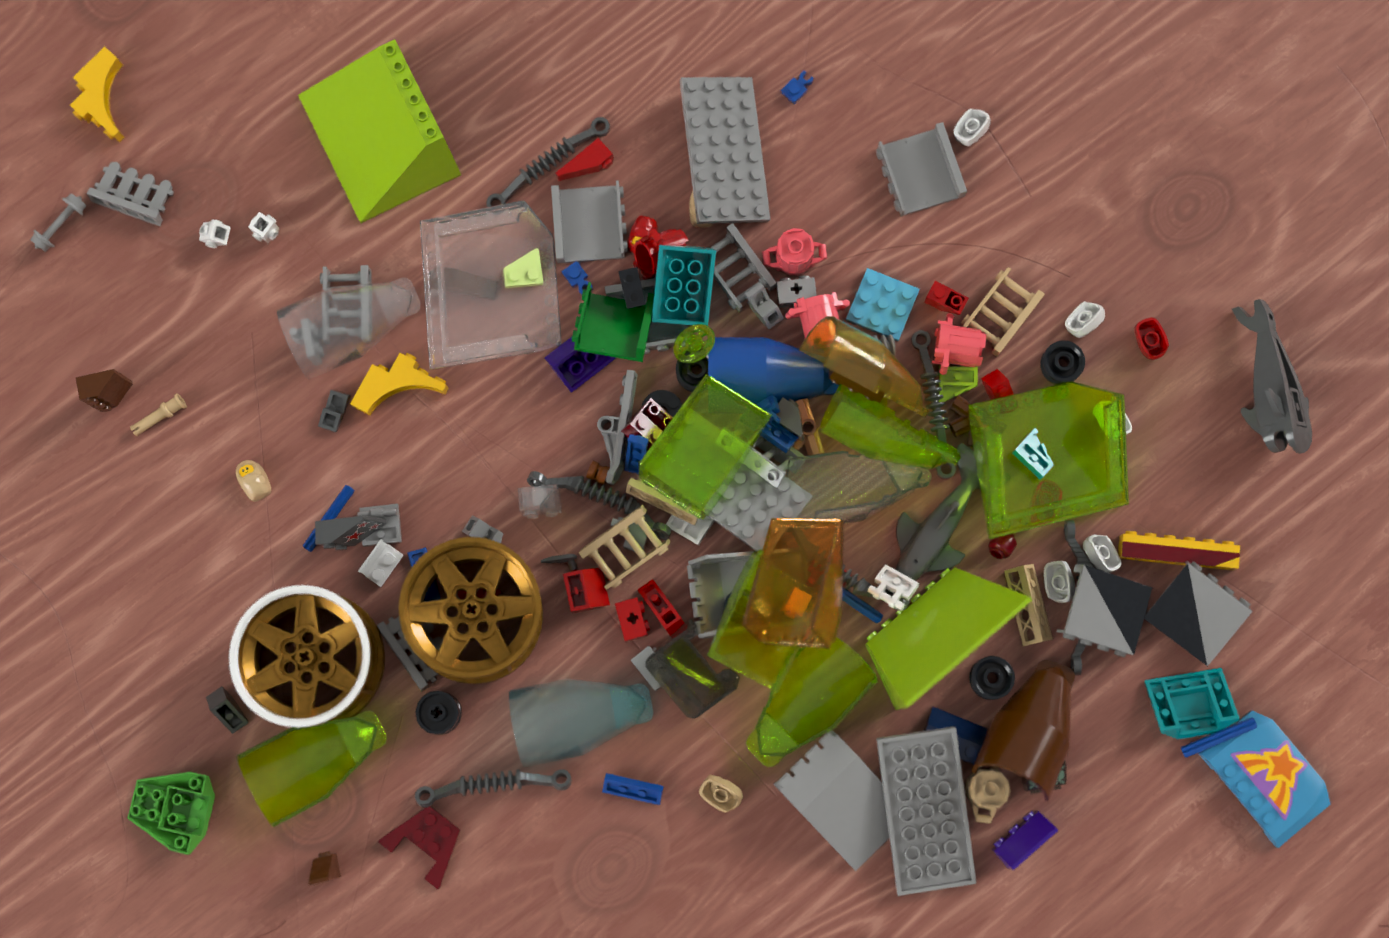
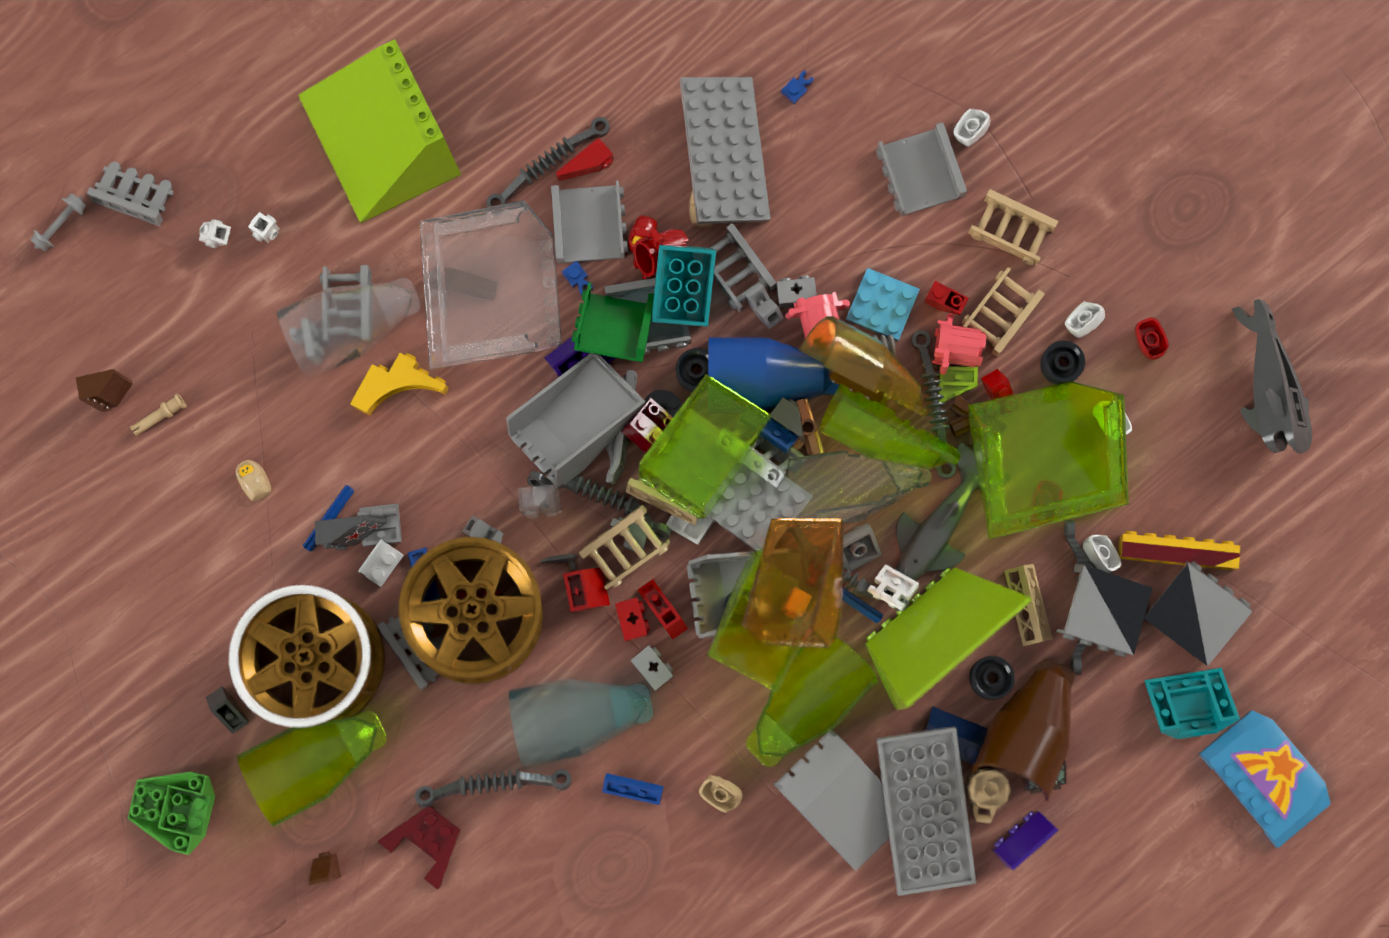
yellow arch [70,46,125,142] -> none
dark grey slope [318,390,351,432] -> none
black wheel [415,691,462,735] -> none
yellowish green wing [503,248,544,288] -> none
dark orange wheel [586,460,610,485] -> none
black brick [618,267,646,309] -> none
blue plate [624,434,649,475] -> none
clear smoke windscreen [646,619,740,718] -> none
clear neon green plate [673,324,715,363] -> none
blue plate [757,394,780,429] -> none
coral container [762,228,827,276] -> none
dark red head [988,530,1017,559] -> none
wing [1012,428,1054,479] -> none
white piece [1044,561,1075,603] -> none
blue axle [1181,717,1257,758] -> none
none -> light grey windscreen [506,353,645,487]
none -> light grey brick [832,523,882,571]
none -> tan fence [968,189,1058,265]

